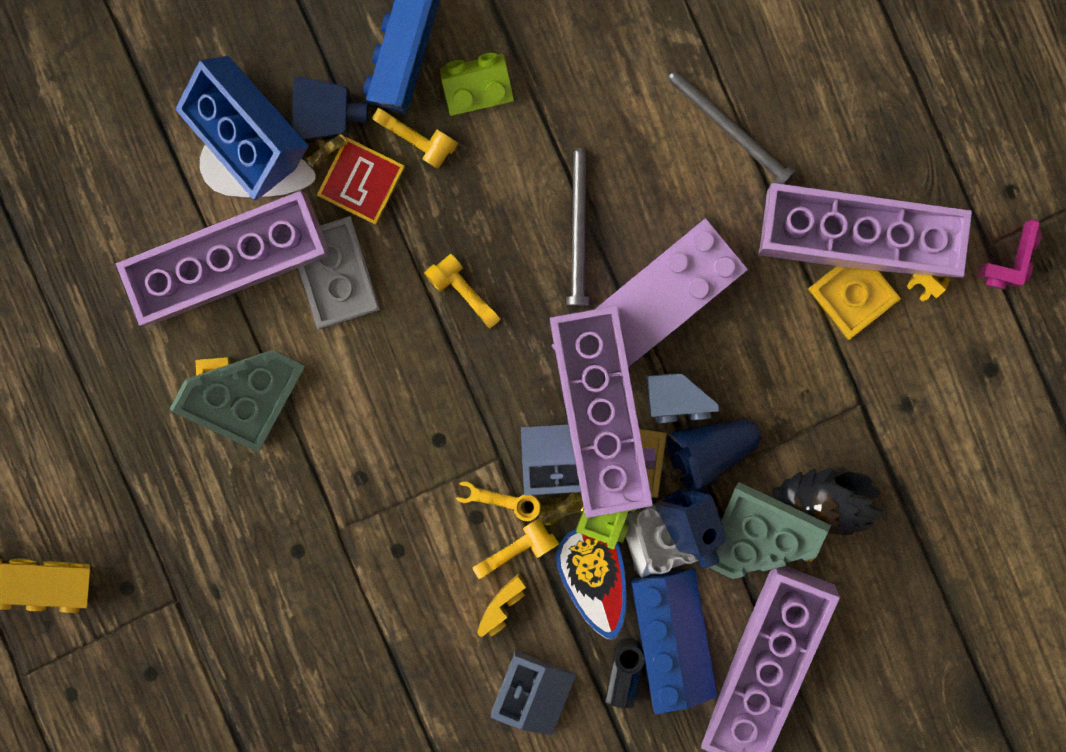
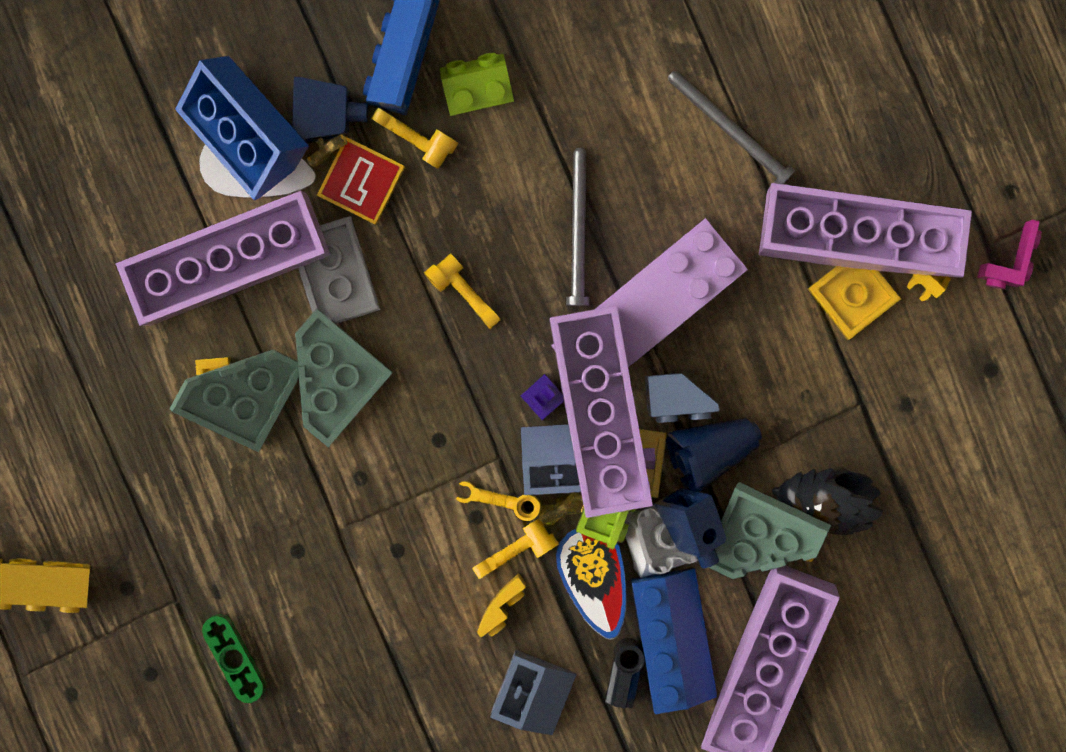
none -> green beam [202,614,266,703]
none -> sand green plate [295,308,392,447]
none -> dark purple tile [521,374,564,420]

